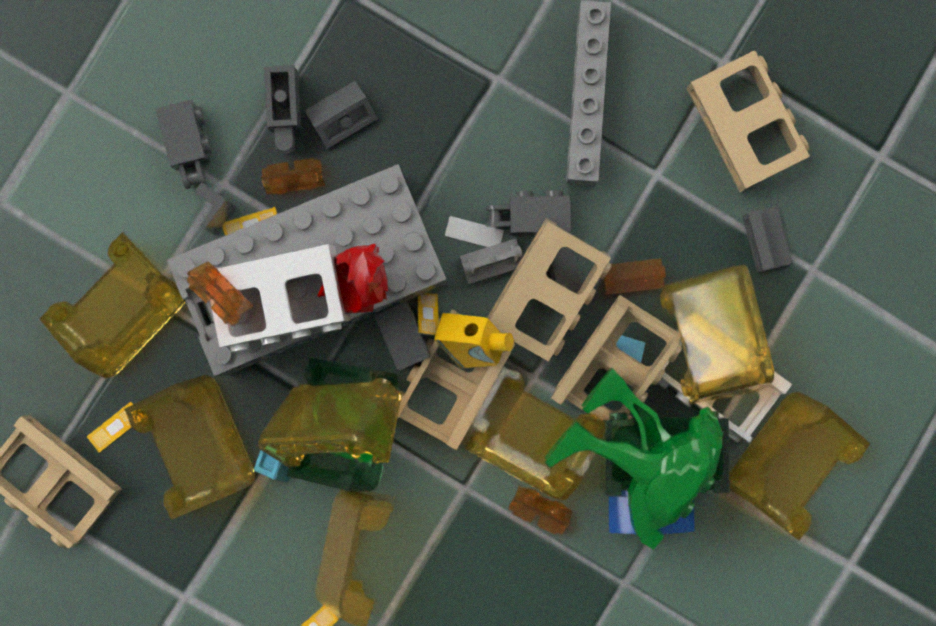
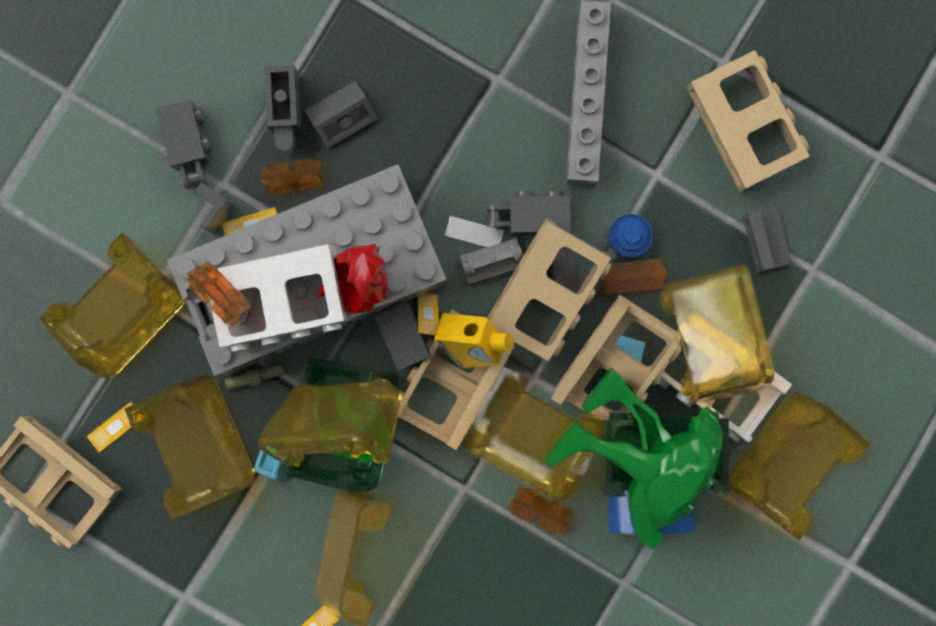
none -> olive bar [225,363,286,391]
none -> blue plate [608,214,653,258]

